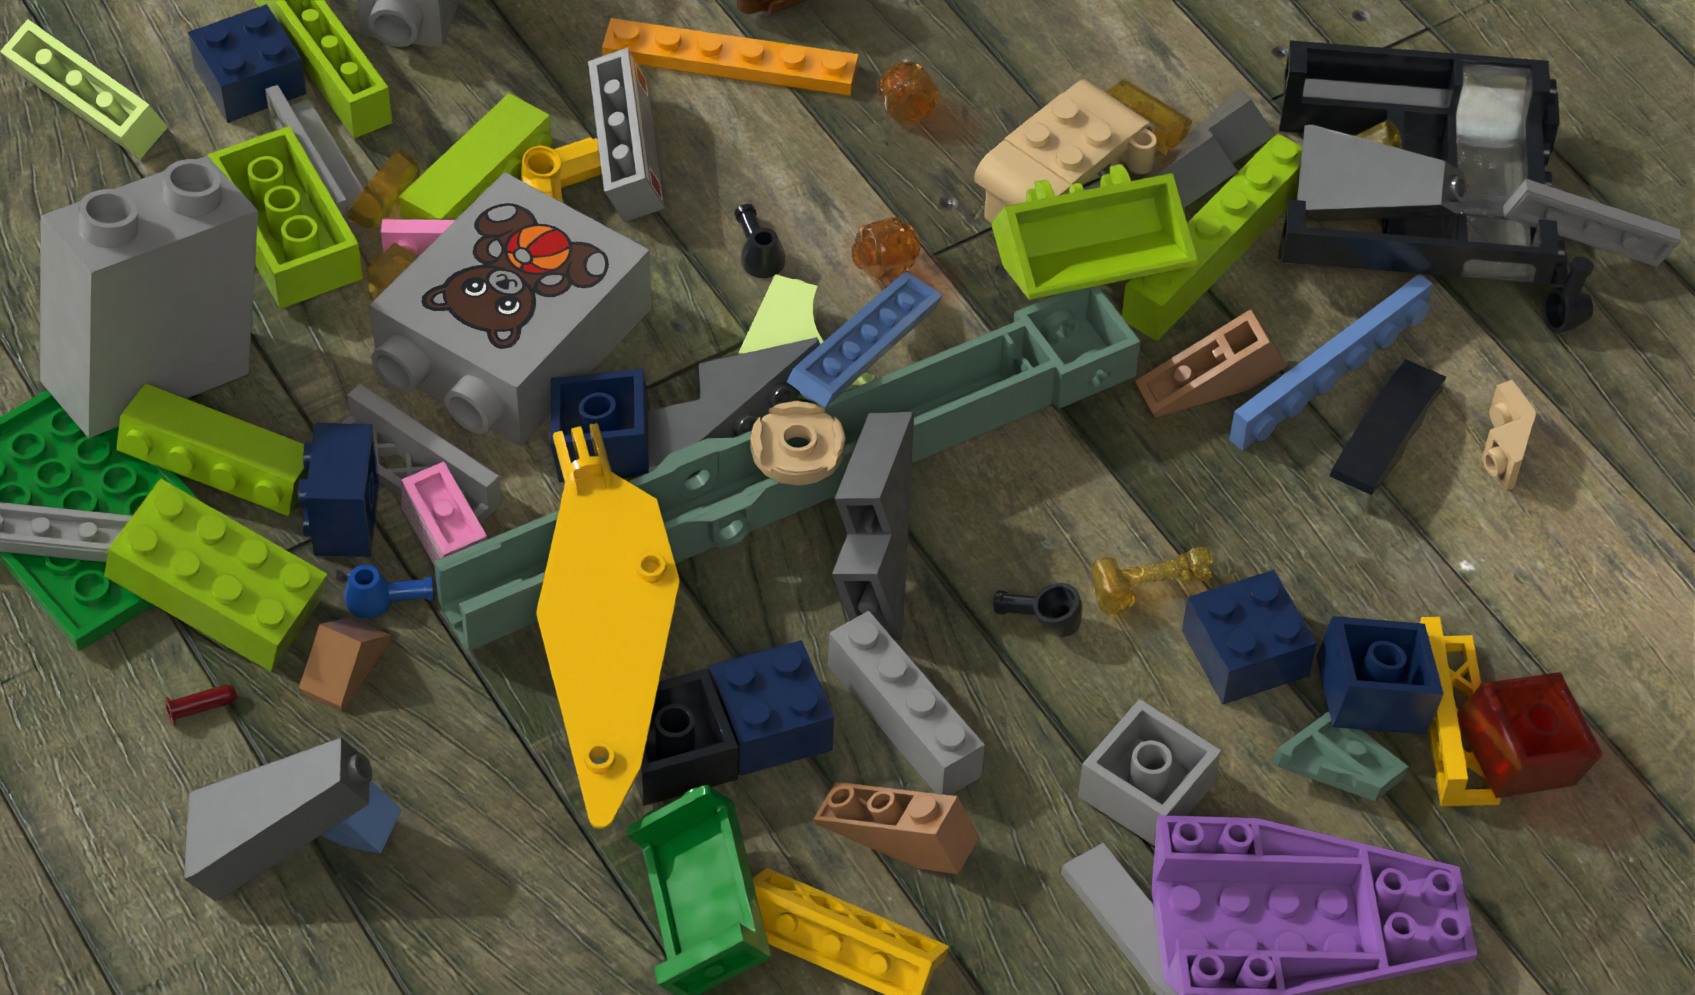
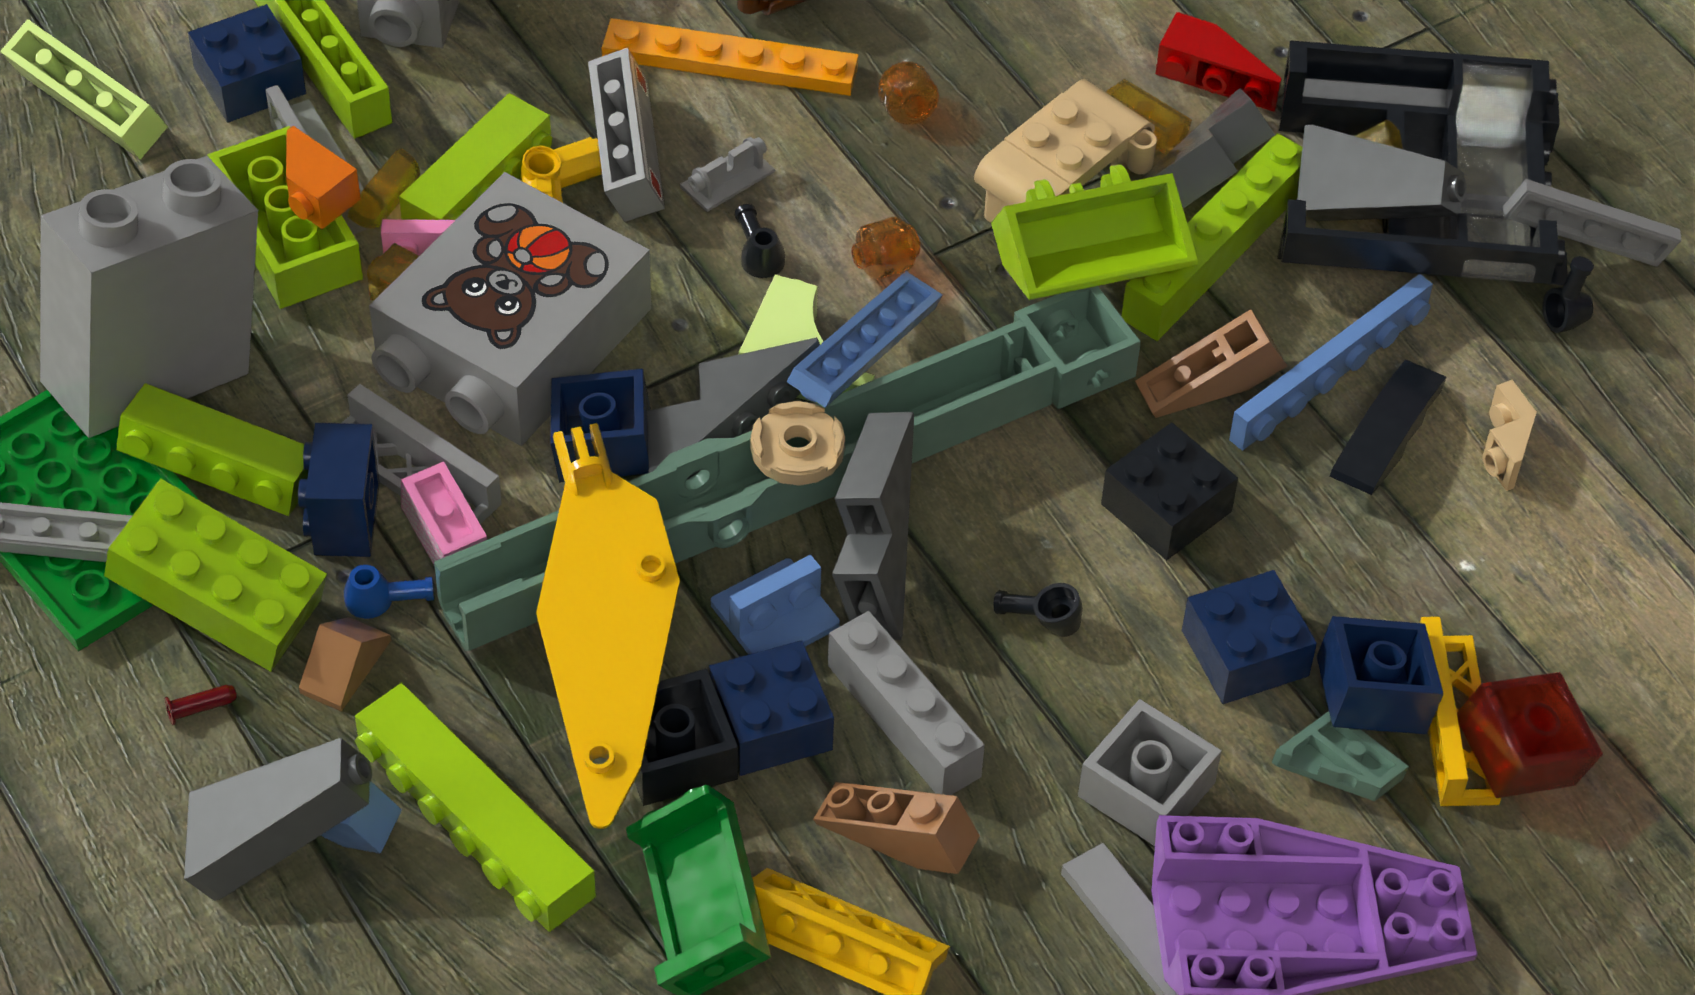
clear yellow brick [1090,547,1214,615] -> none
none -> orange slope [286,126,361,229]
none -> lime brick [355,683,596,933]
none -> light grey hinge [680,137,775,212]
none -> medium blue bracket [711,554,840,654]
none -> black brick [1101,422,1238,561]
none -> red slope [1155,12,1282,112]

